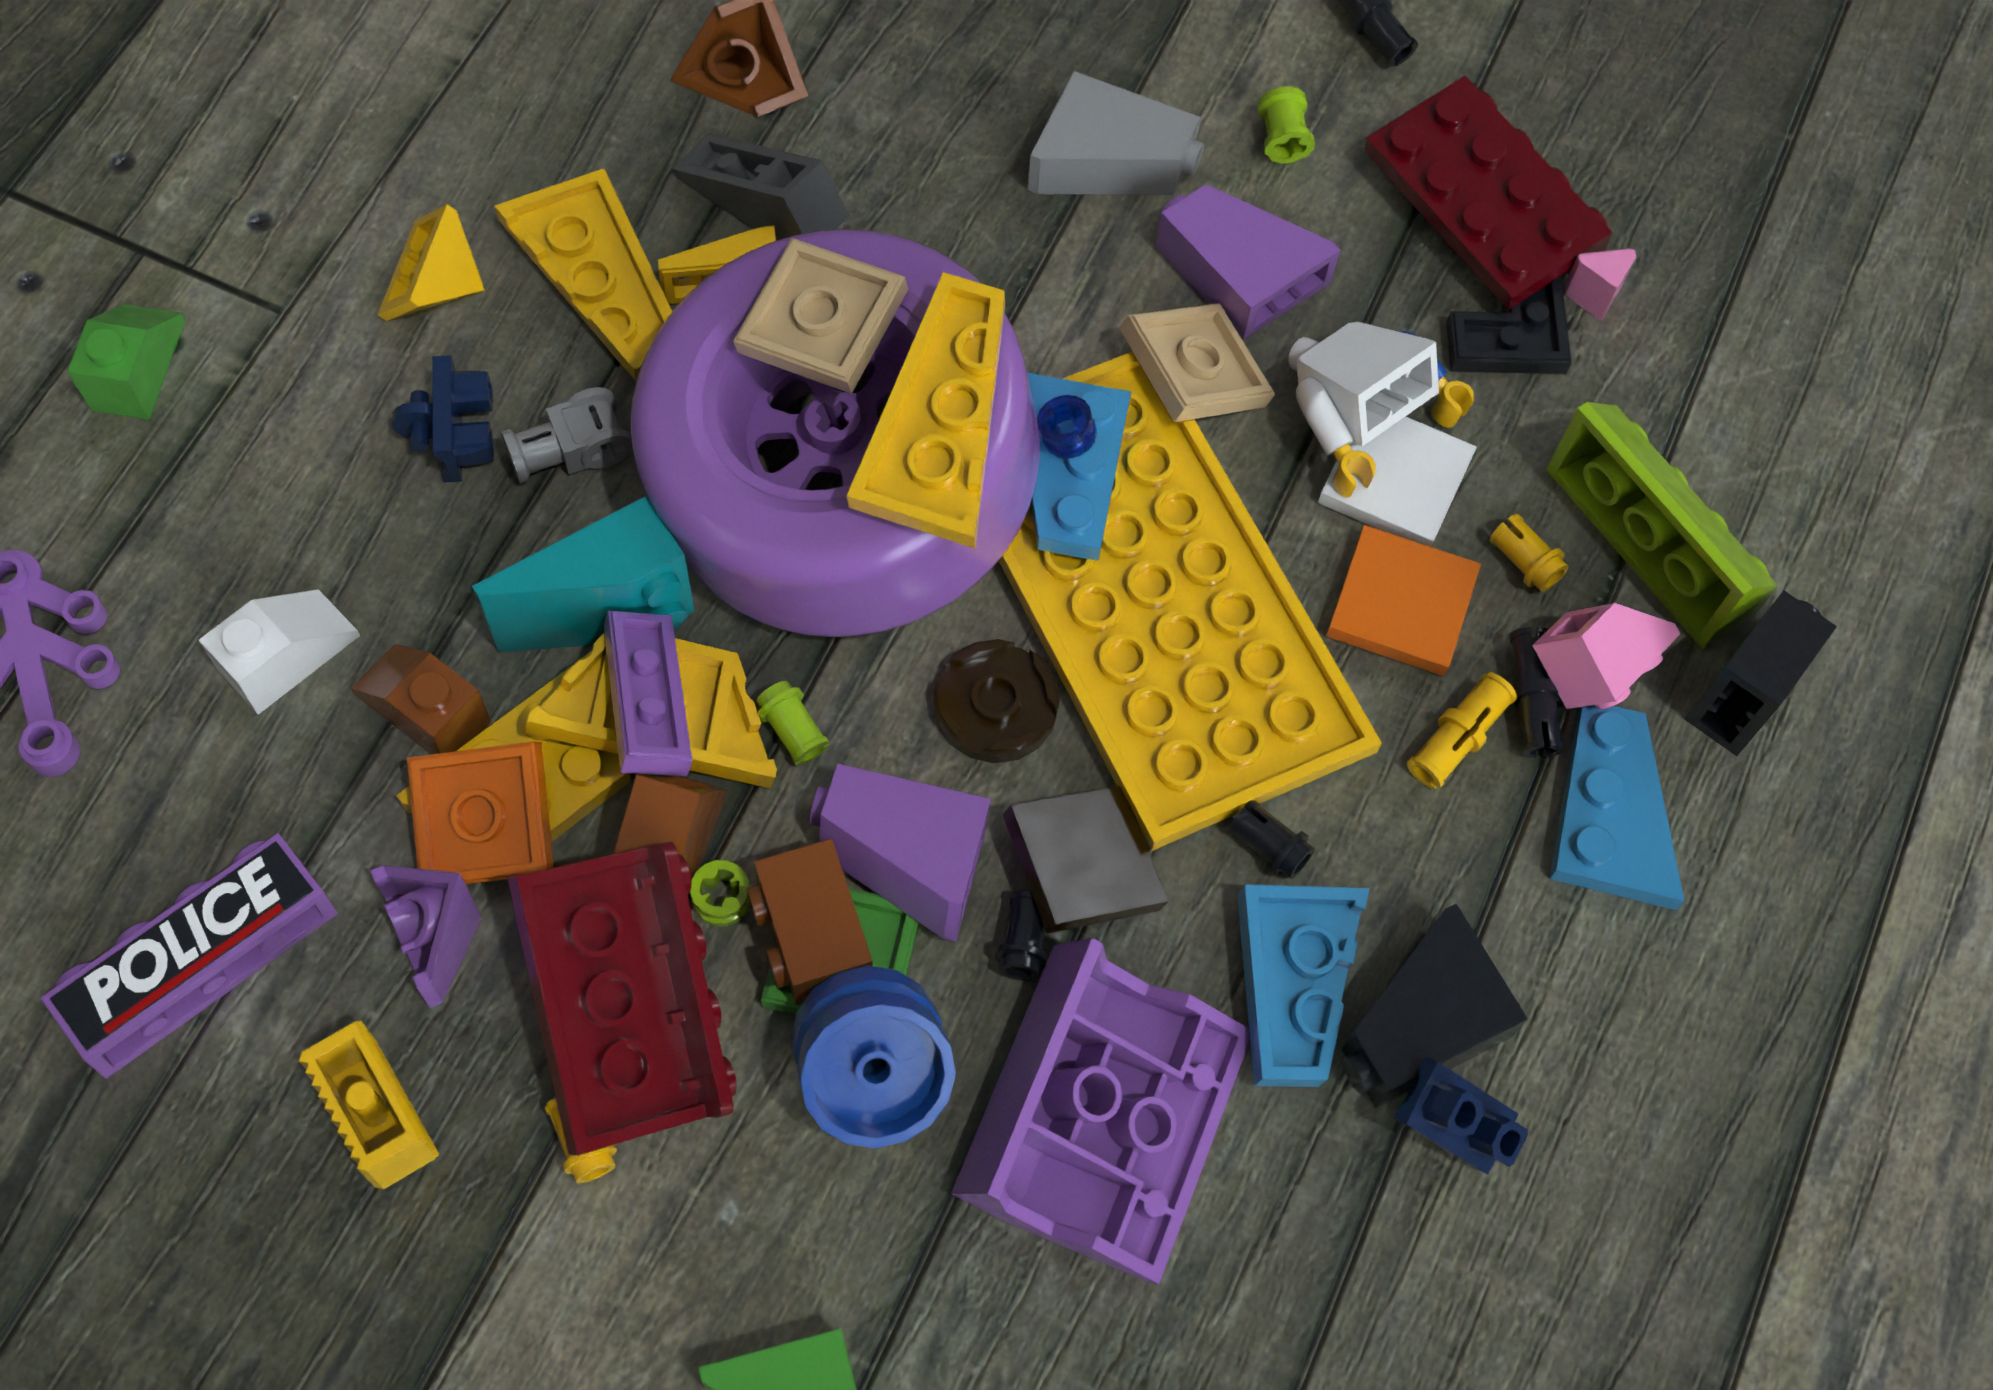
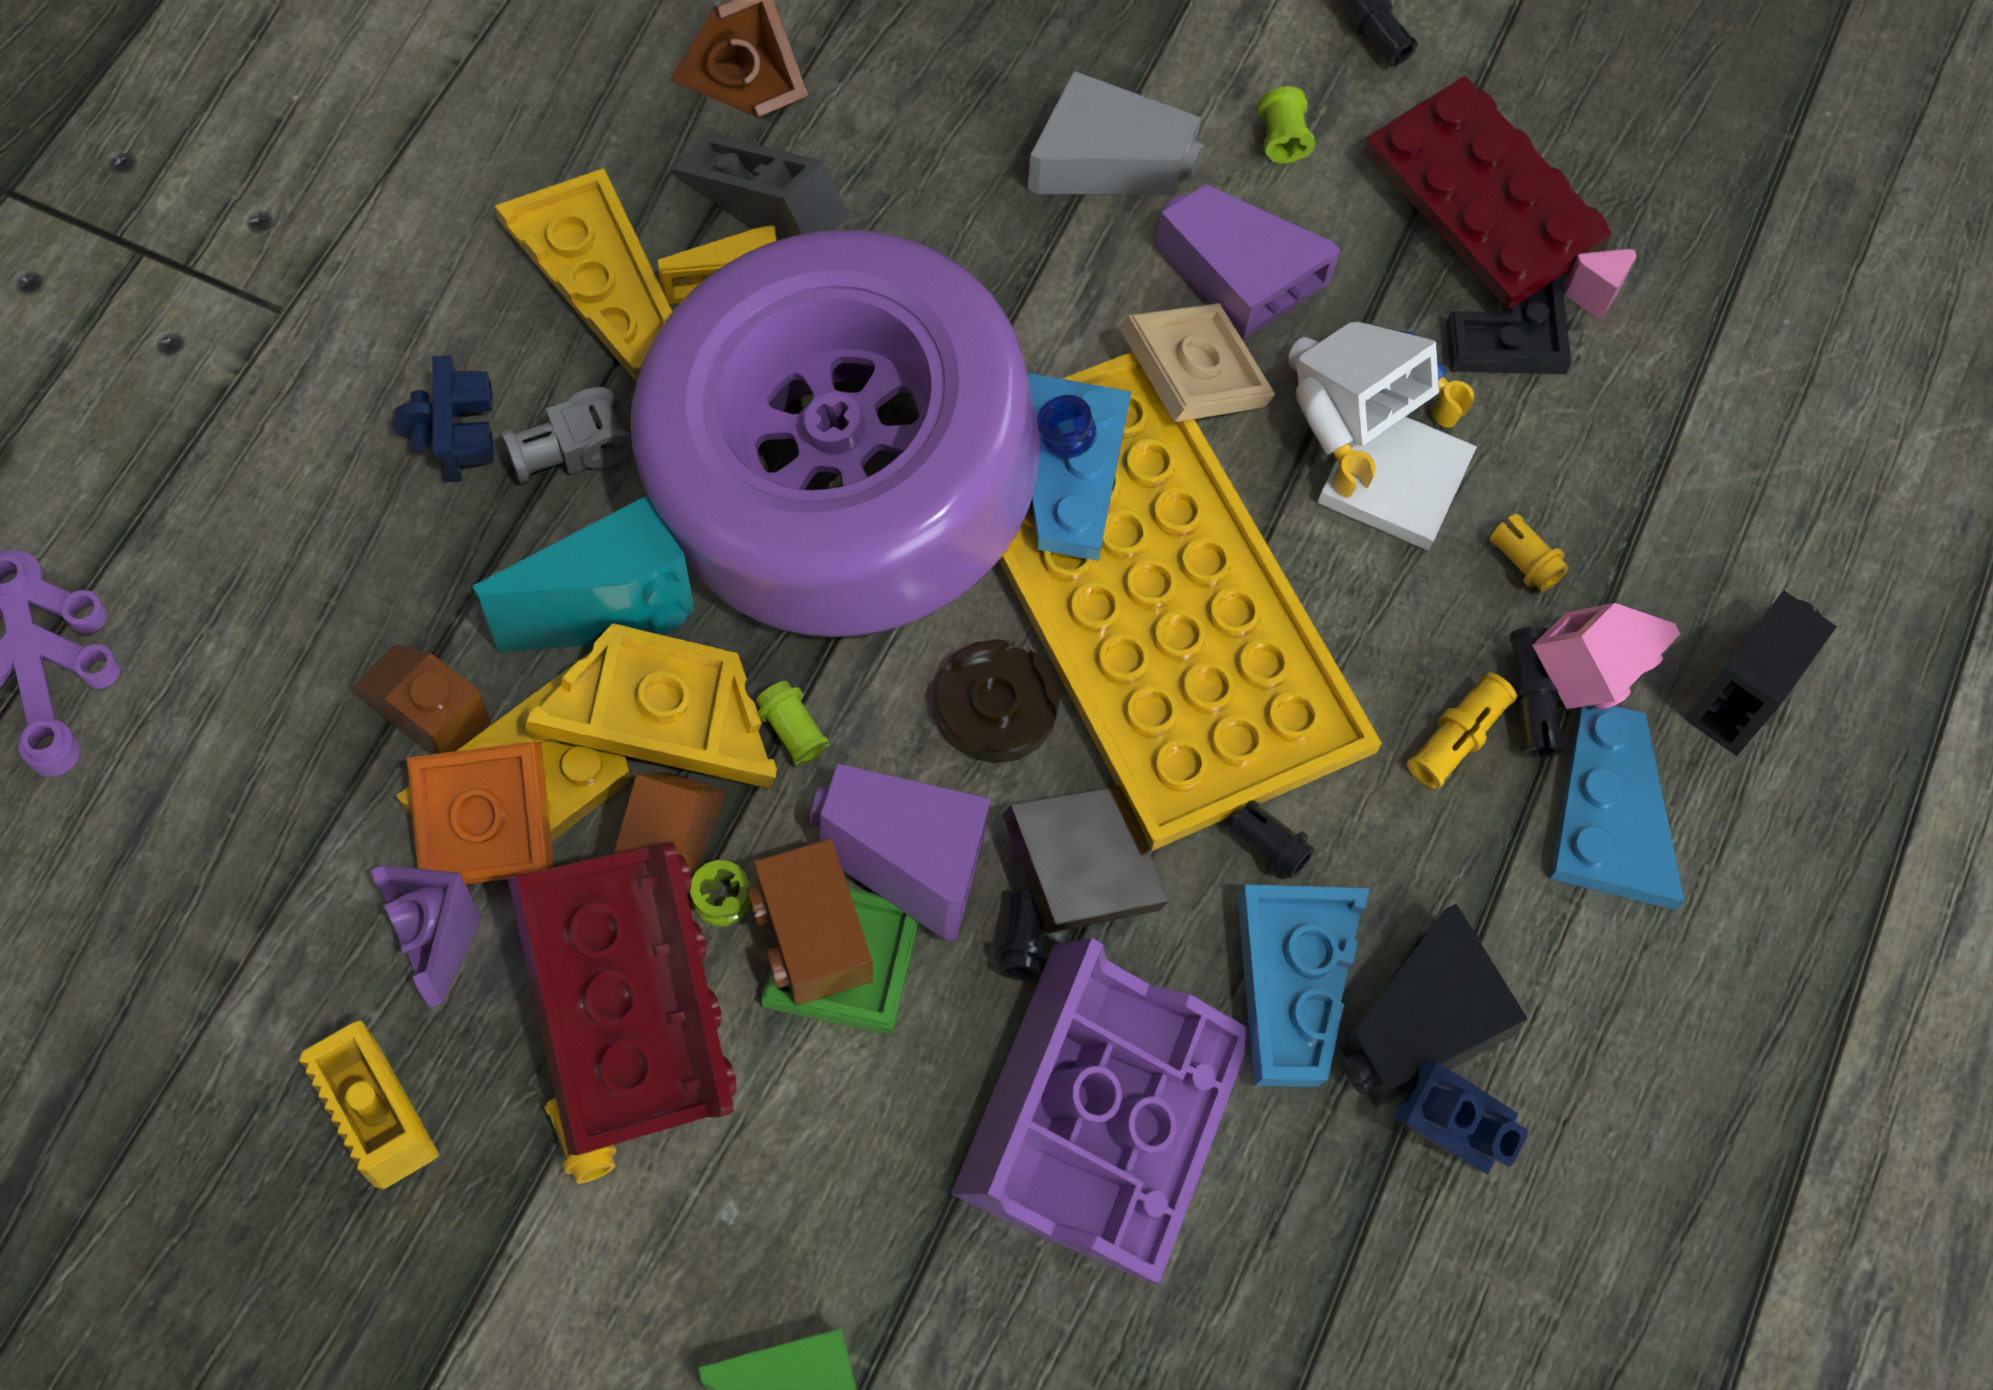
brick [40,833,338,1079] -> none
bright green slope [67,304,186,420] -> none
white slope [199,589,360,715] -> none
yellow slope [377,204,485,321] -> none
medium lavender tile [604,611,692,776] -> none
tan tile [733,238,909,394] -> none
blue wheel [791,966,956,1148] -> none
yellow wing [846,272,1005,548] -> none
orange tile [1326,525,1481,677] -> none
lime slope [1546,402,1778,650] -> none

